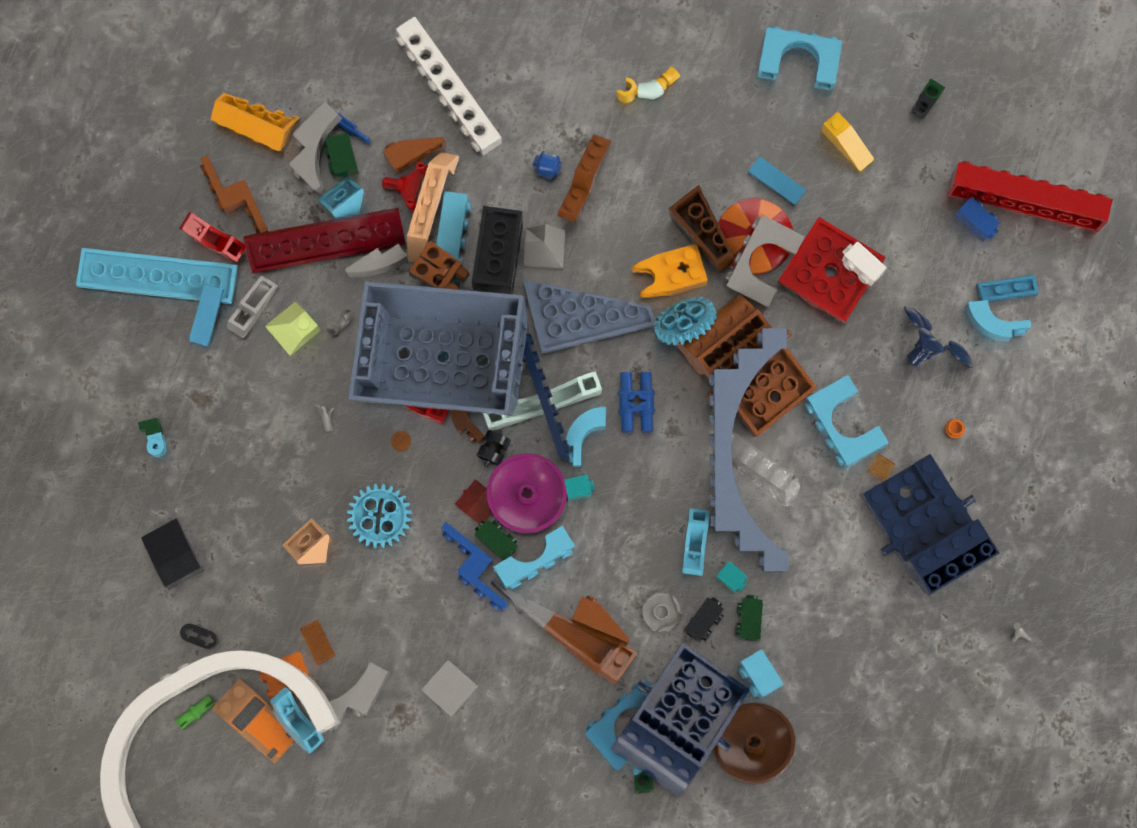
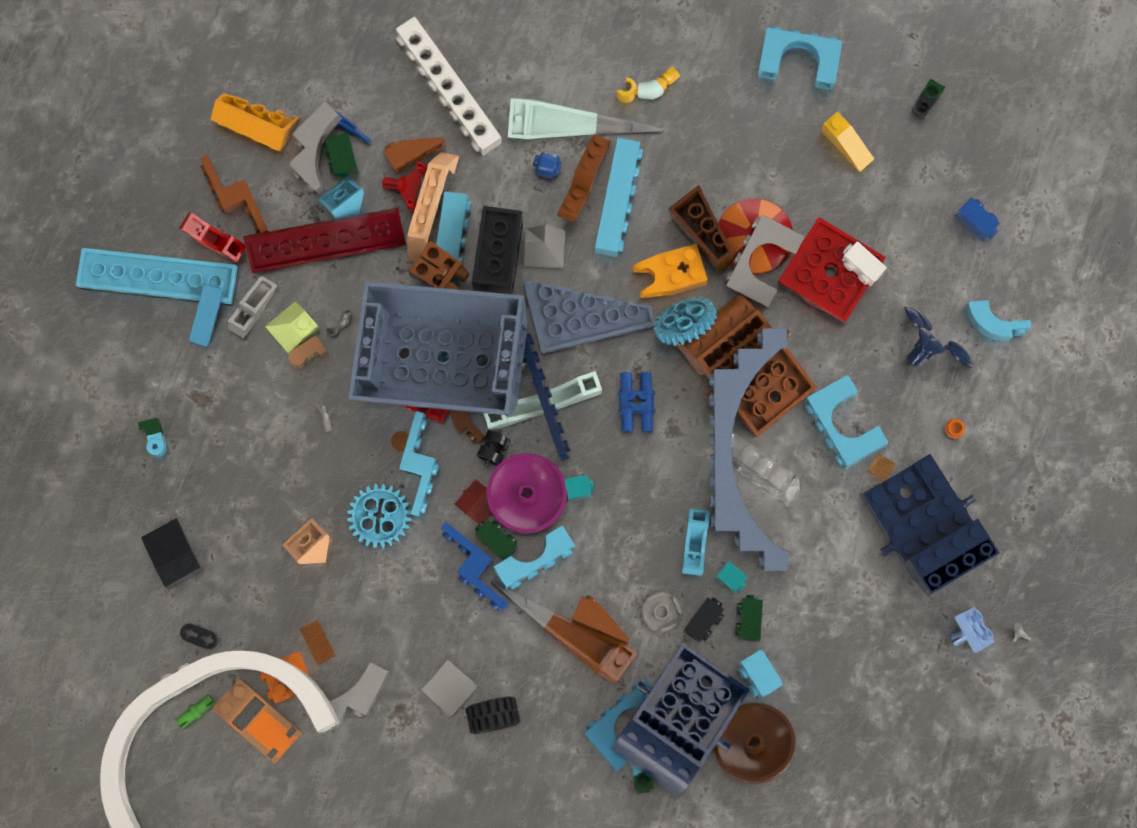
medium azure arch [270,687,325,754] -> none
light grey slope [345,244,408,277] -> none
medium azure arch [566,407,606,469] -> none
dark azure tile [748,156,806,207] -> none
red brick [947,161,1113,232] -> none
dark azure tile [976,275,1039,303] -> none
none -> medium nougat leg [289,335,328,369]
none -> medium azure bracket [399,411,439,517]
none -> black tyre [465,696,520,734]
none -> light aqua plate [508,98,664,139]
none -> medium azure brick [595,138,643,257]
none -> light blue plate [951,607,994,654]

